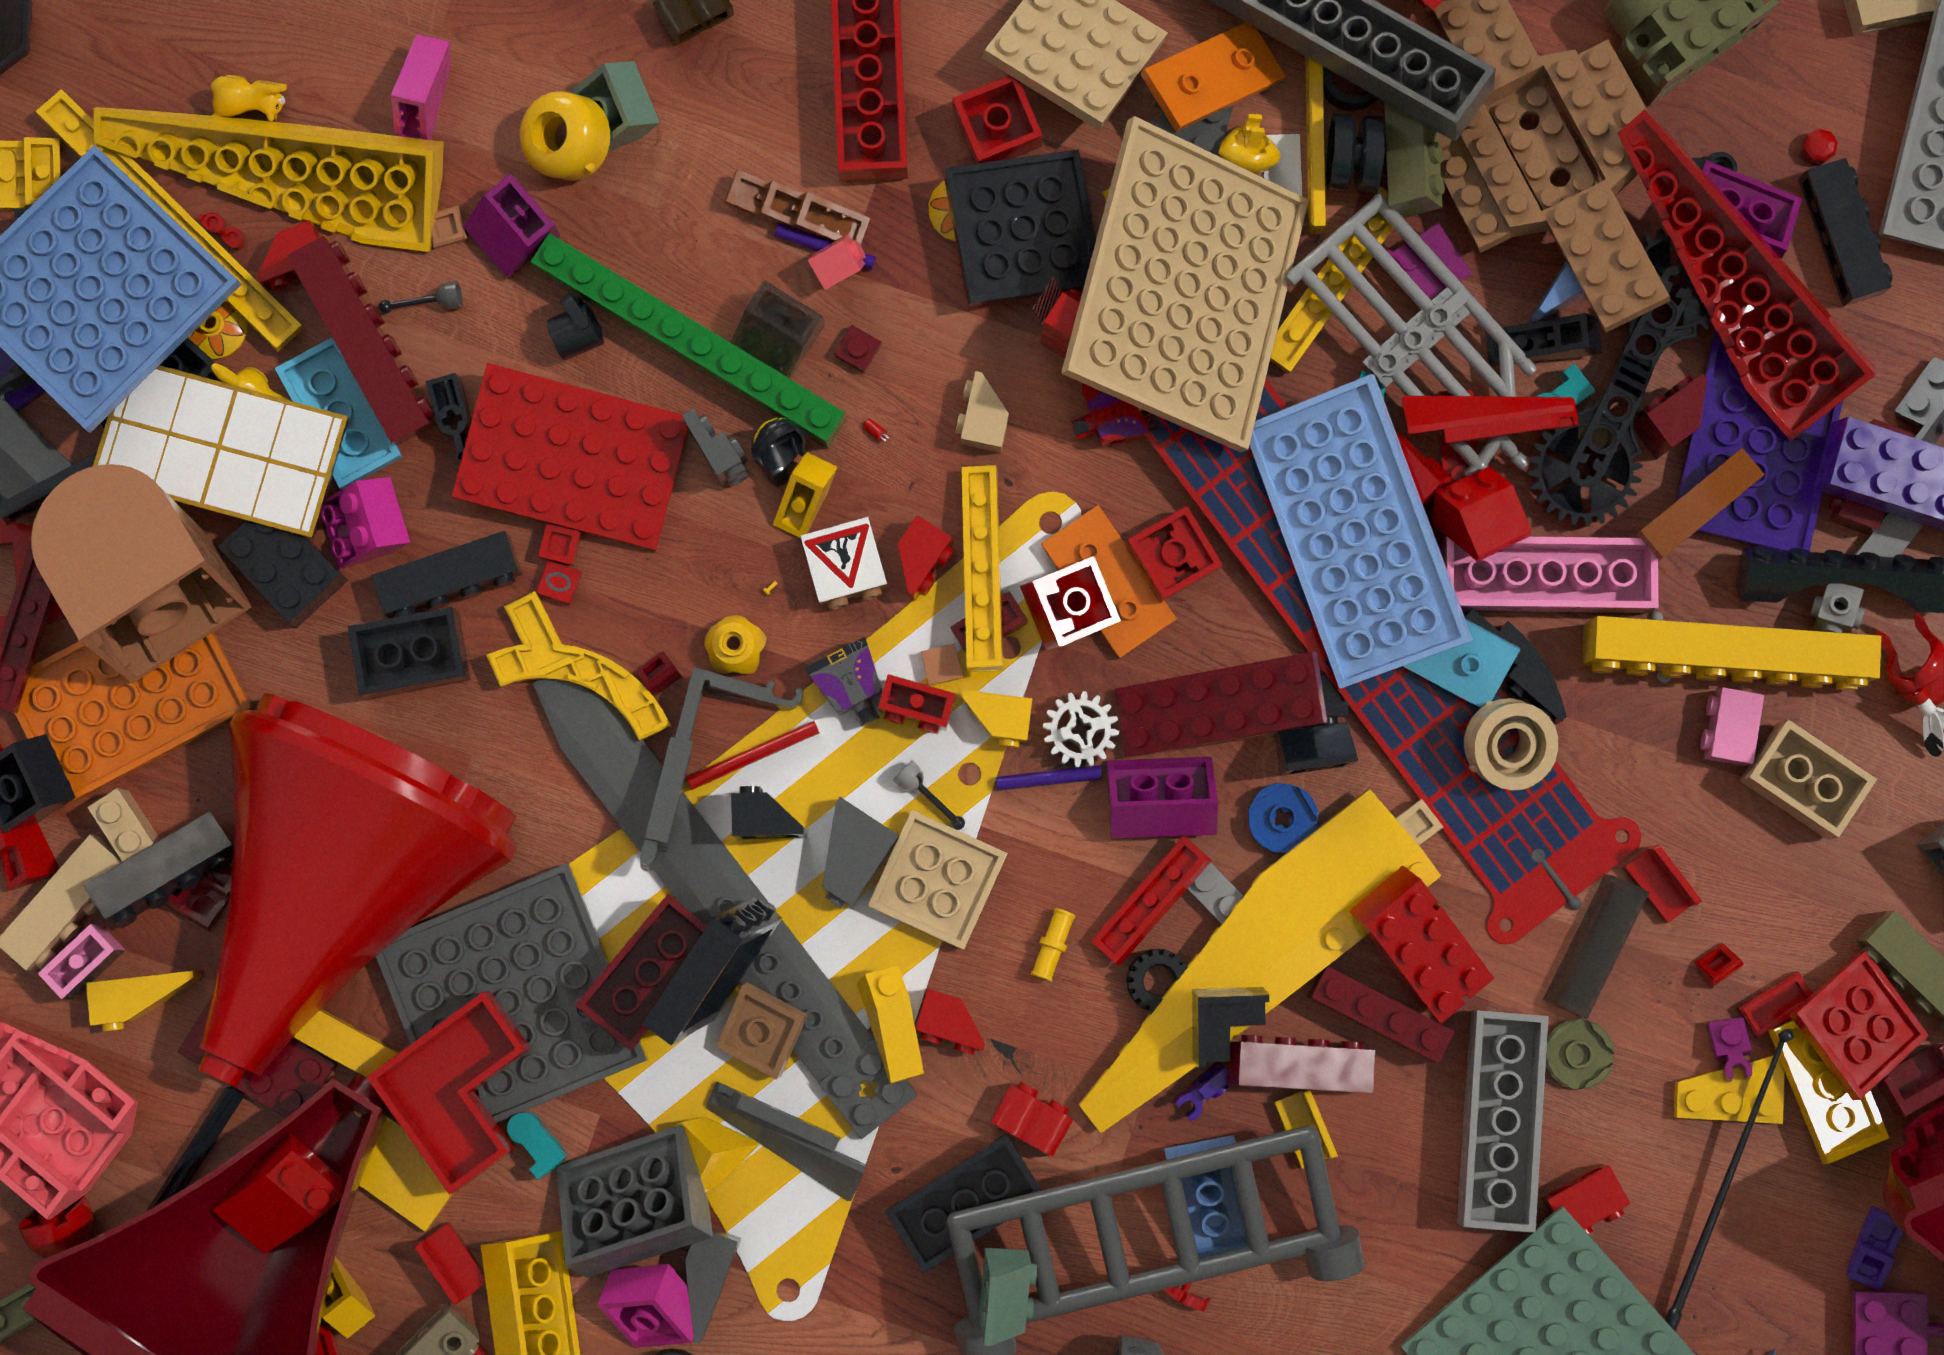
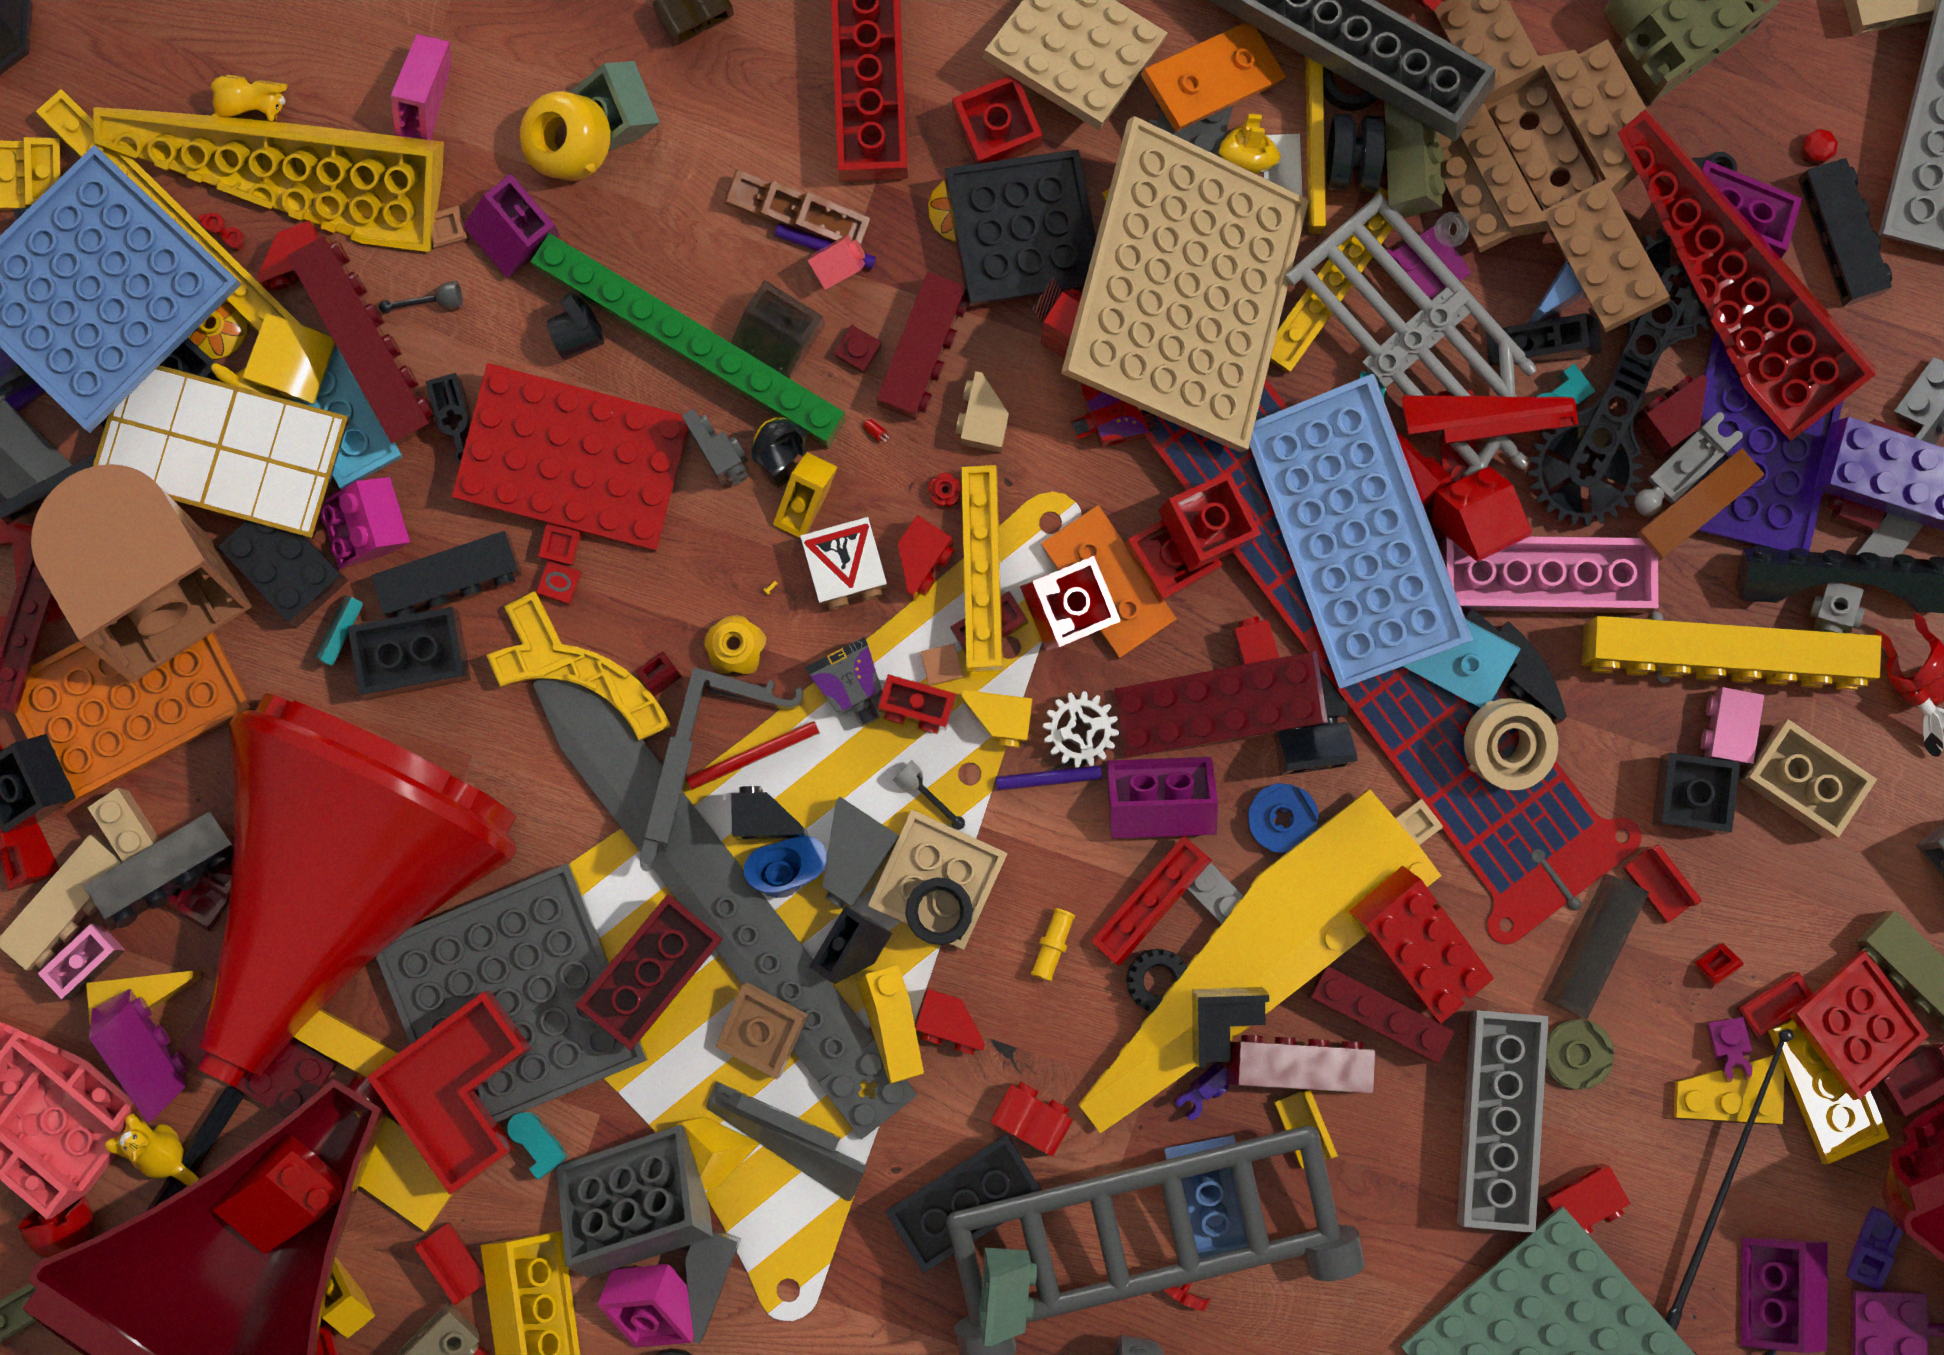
black window [642,897,782,1046] -> none
none -> magenta slope [89,989,189,1123]
none -> yellow animal [105,1113,199,1186]
none -> yellow slope [243,313,336,405]
none -> teal tile [314,595,363,665]
none -> blue piece [744,836,827,898]
none -> black slope [809,906,892,984]
none -> dark red brick [877,271,968,420]
none -> black tyre [905,877,973,945]
none -> red plate [928,472,962,506]
none -> red brick [1158,471,1261,572]
none -> red brick [1232,616,1279,665]
none -> clear plate [1434,212,1469,247]
none -> light grey plate [1635,412,1743,516]
none -> black brick [1652,752,1740,835]
none -> magenta slope [1741,1237,1828,1353]

